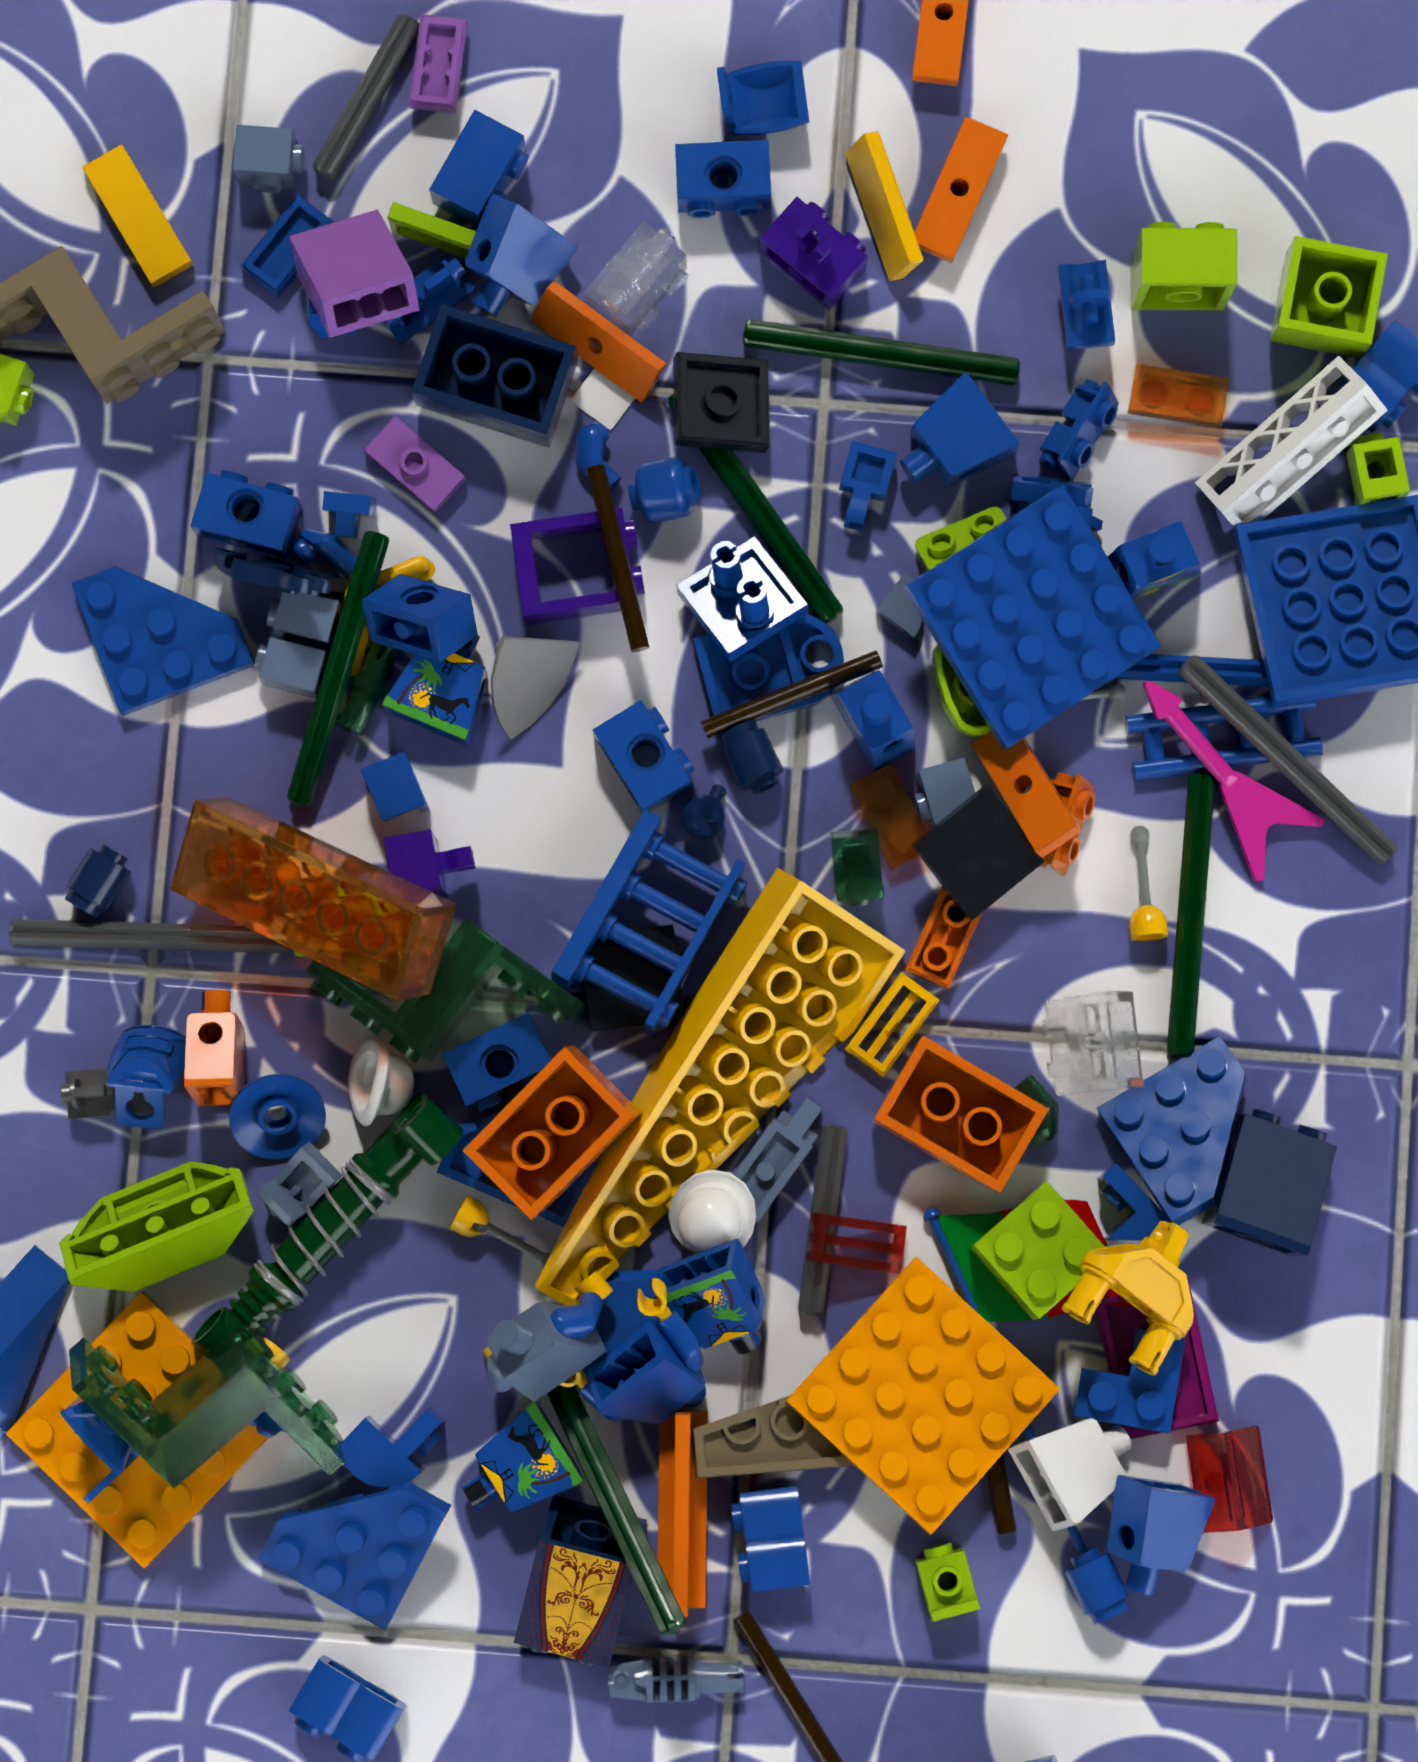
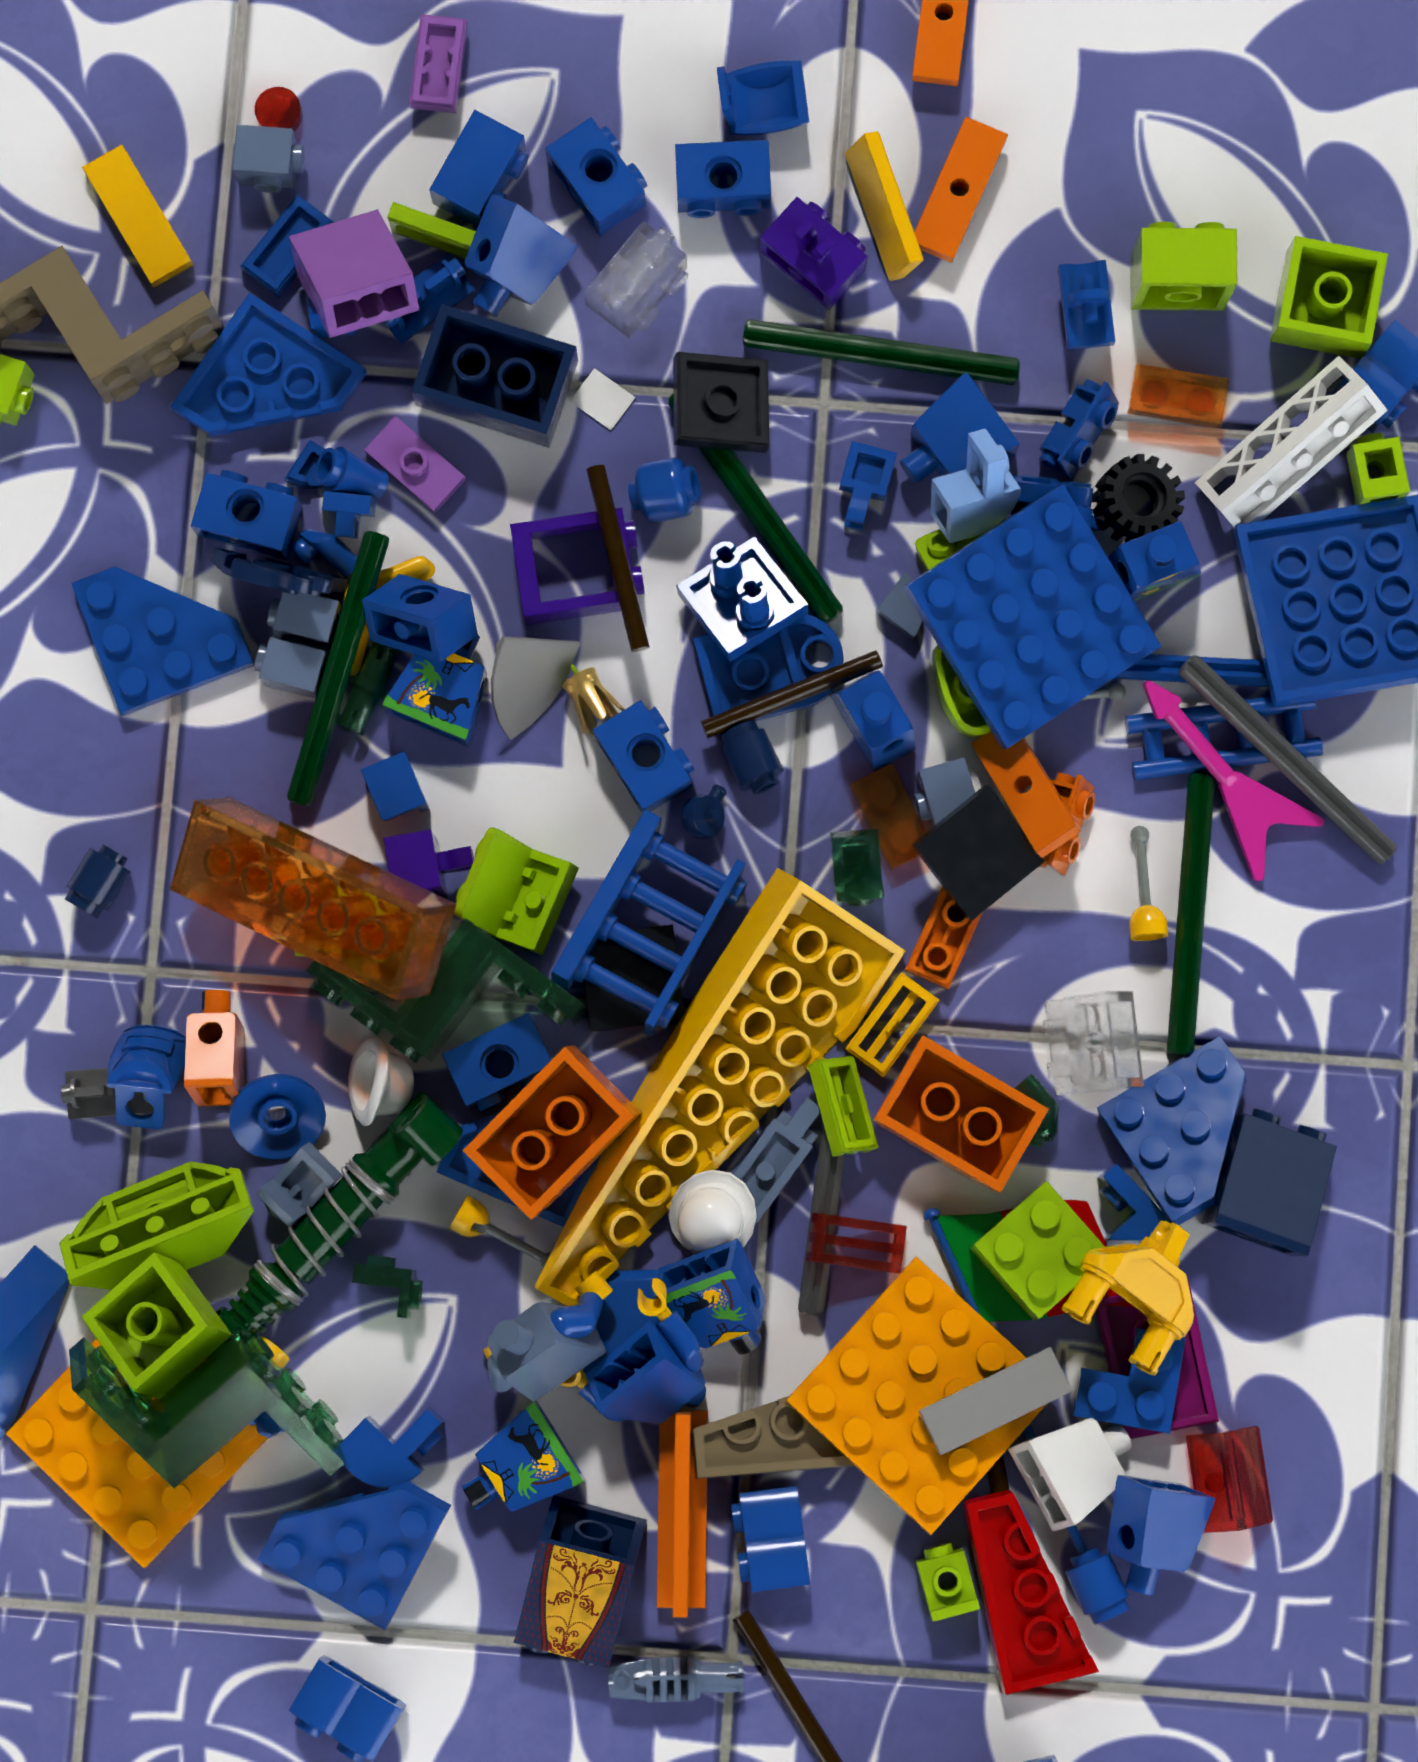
dark grey axle [9,919,294,954] -> none
blue piece [60,1392,141,1503] -> none
dark grey axle [313,14,419,181] -> none
orange tile [531,281,667,403] -> none
dark green axle [547,1385,686,1635] -> none
blue arm [576,422,622,491] -> none
none -> lime brick [81,1252,232,1399]
none -> blue plate [170,292,367,437]
none -> clear red tile [254,87,303,131]
none -> blue tile [285,440,325,489]
none -> blue cone [315,446,388,499]
none -> clear green bracket [352,1255,423,1318]
none -> lime bracket [454,827,579,955]
none -> blue brick [545,117,647,236]
none -> pearl gold piece [562,664,625,735]
none -> lime tile [808,1056,879,1157]
none -> light grey tile [918,1347,1072,1456]
none -> light blue brick [930,428,1021,544]
none -> red wing [963,1490,1099,1695]
none -> black tyre [1092,454,1185,543]

